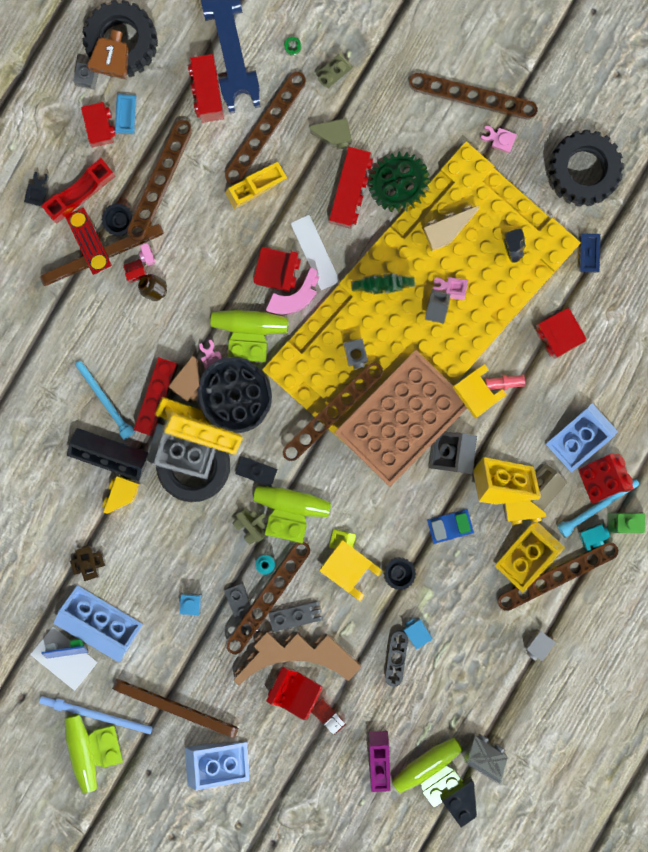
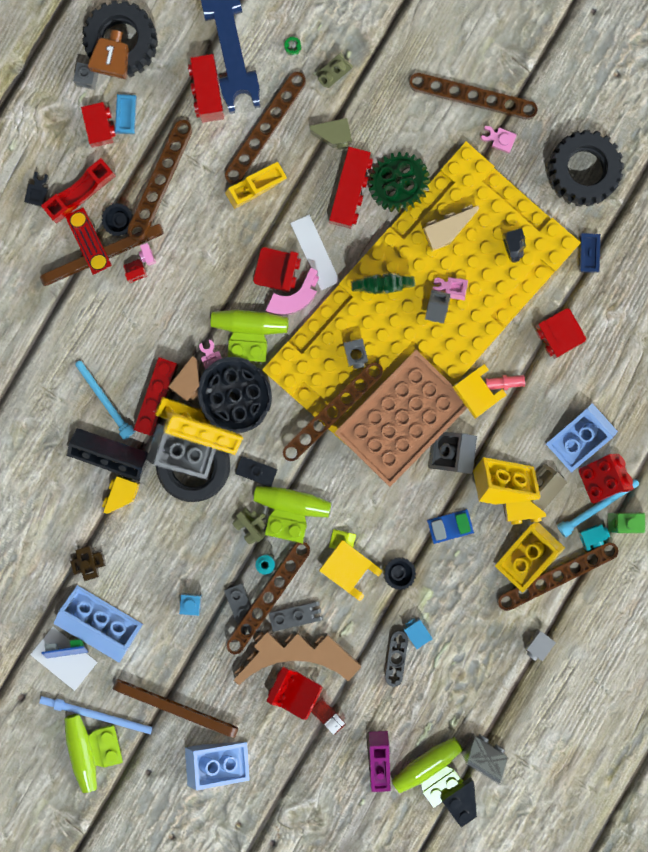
dark brown head [138,274,167,302] -> none

